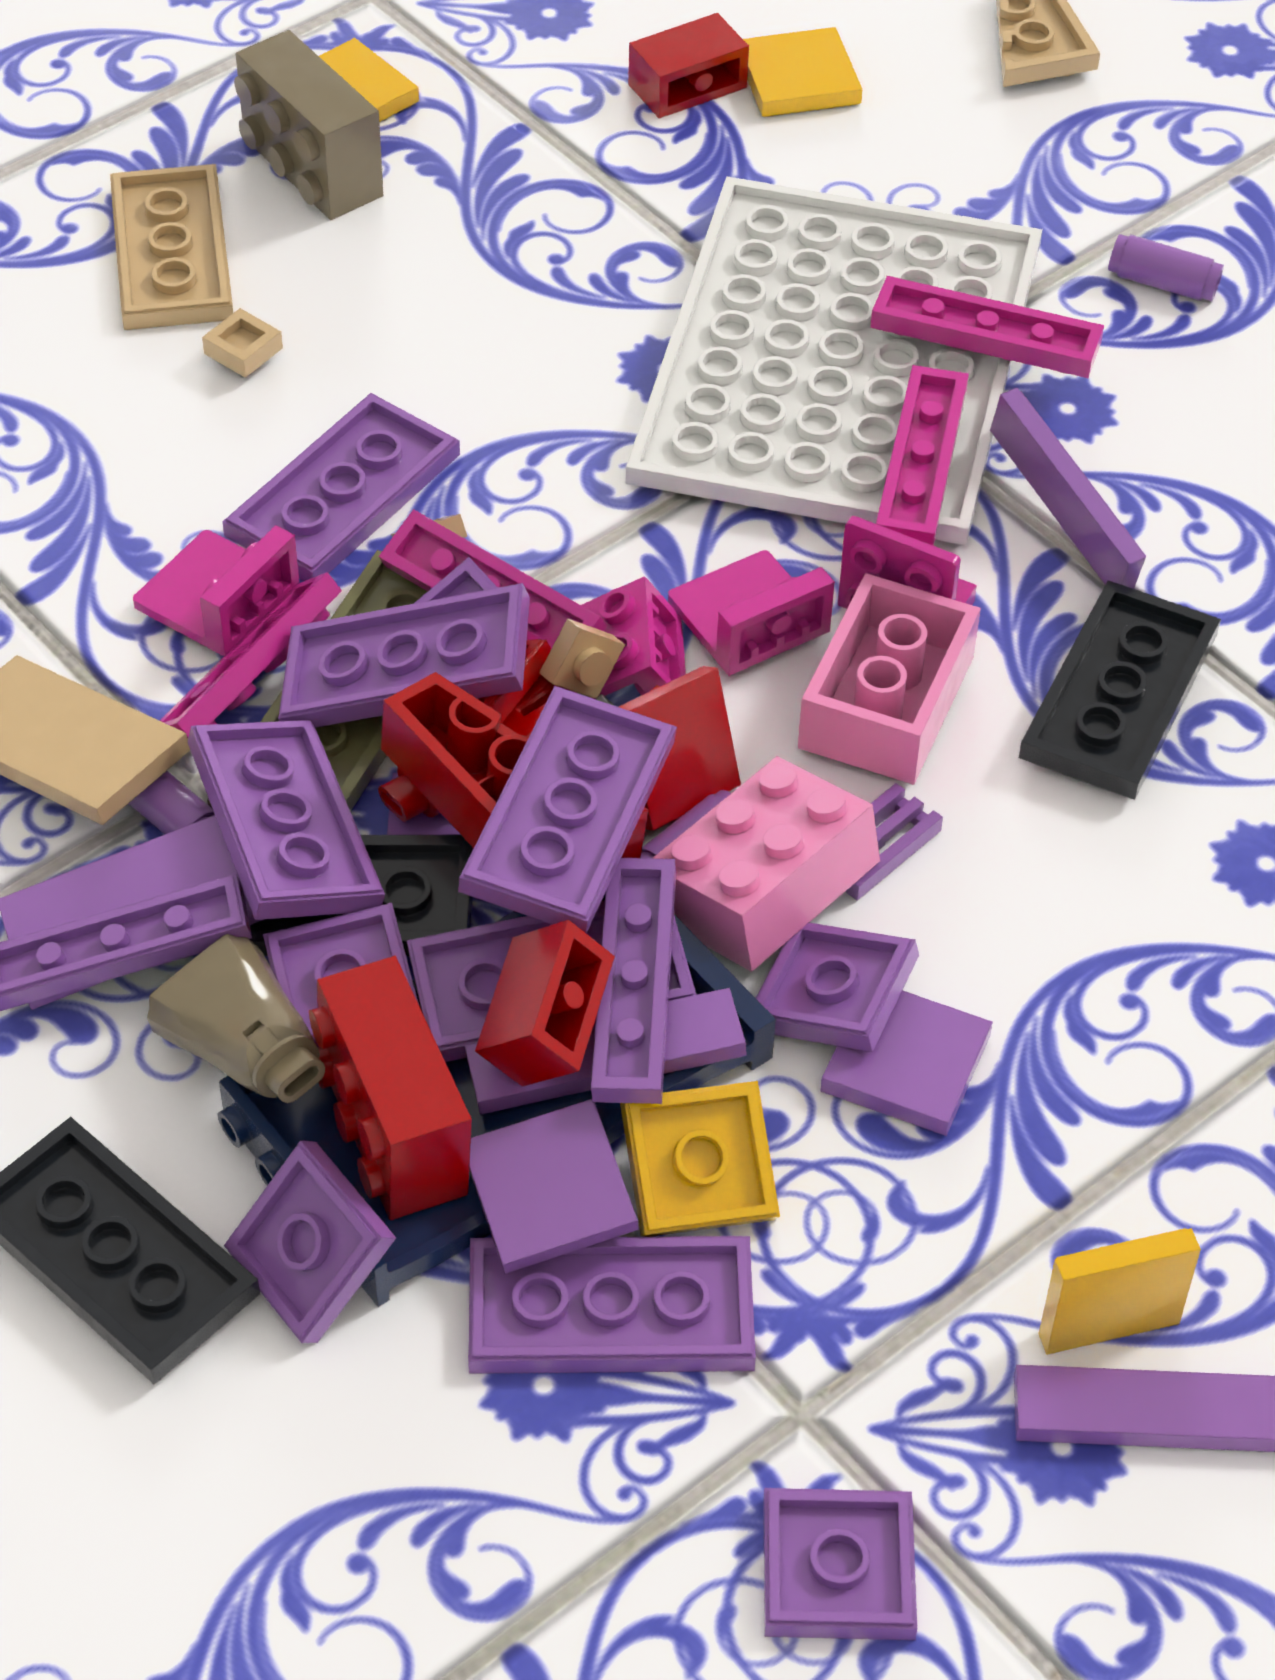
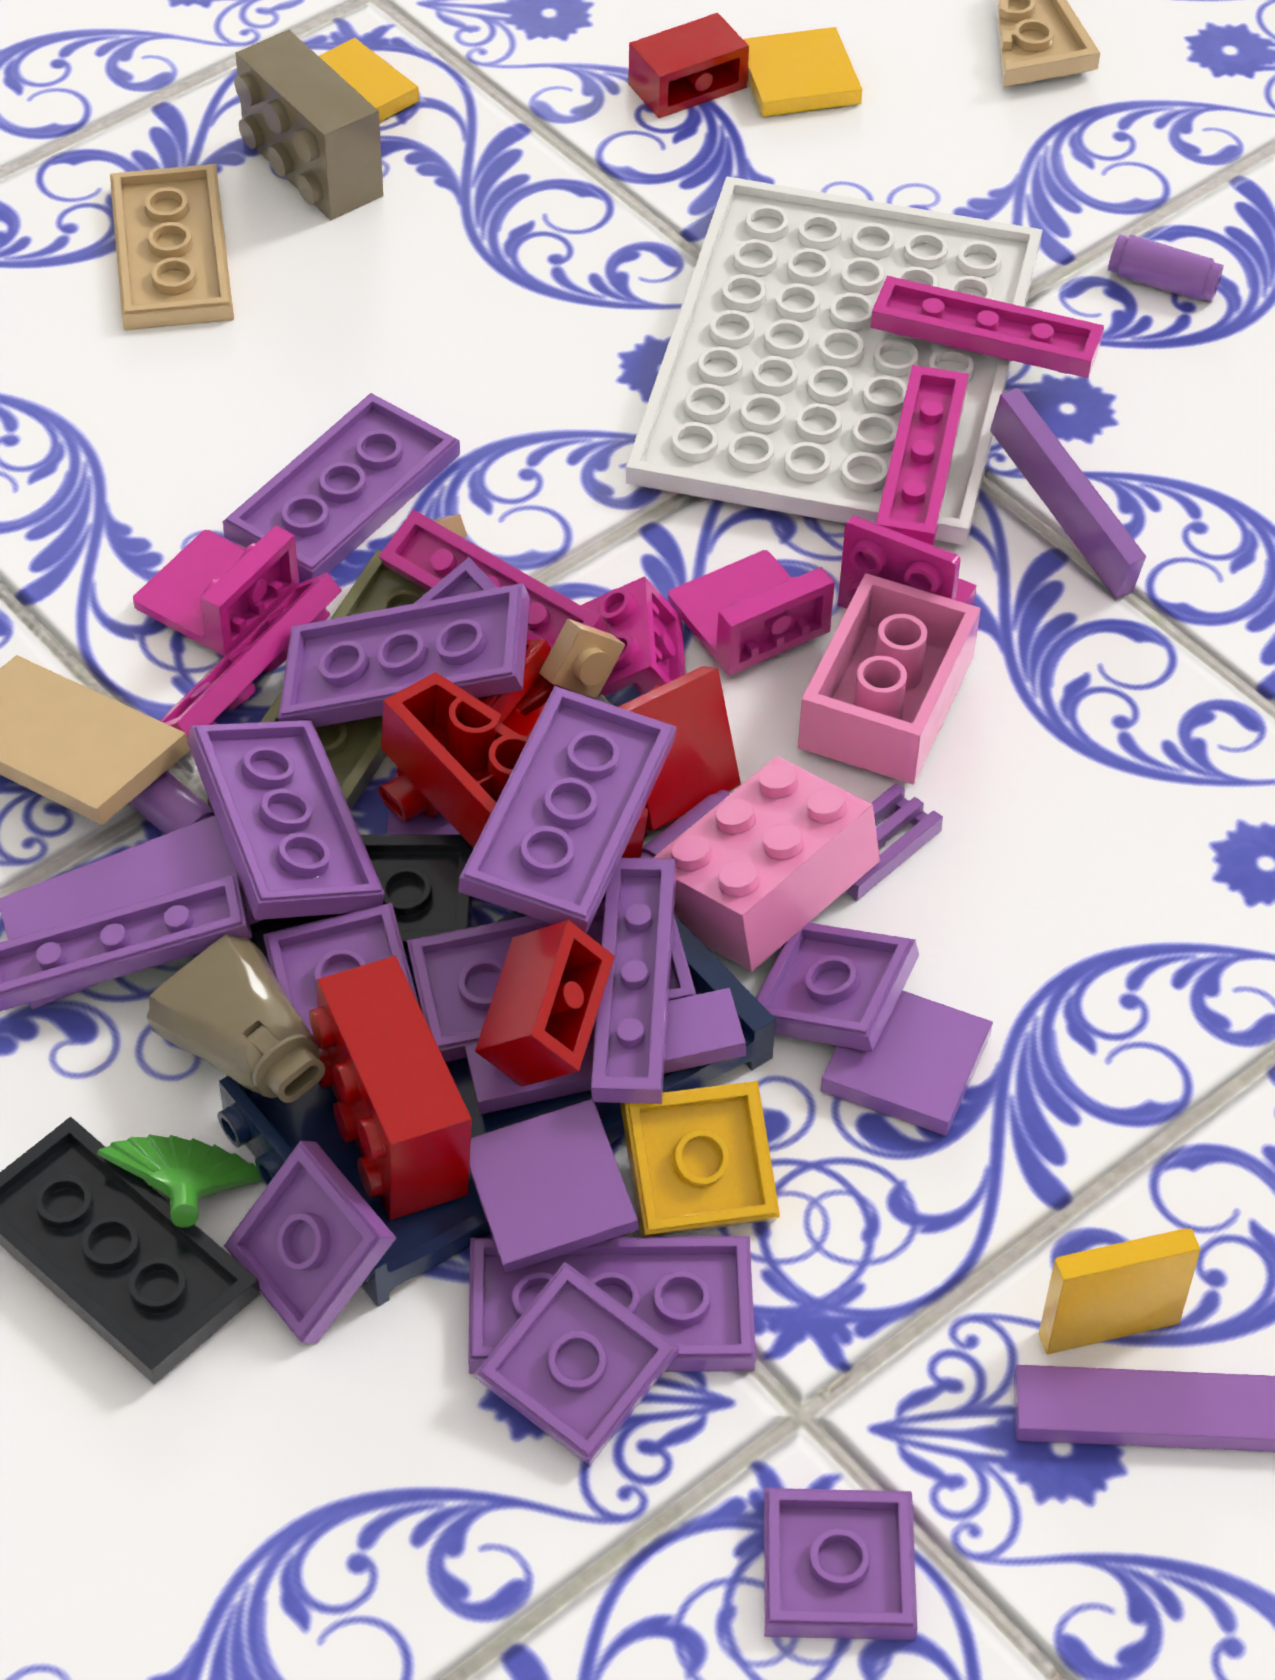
tan plate [202,308,283,378] -> none
black plate [1019,580,1221,800] -> none
none -> bright green hand [97,1134,263,1228]
none -> medium lavender tile [475,1262,679,1467]

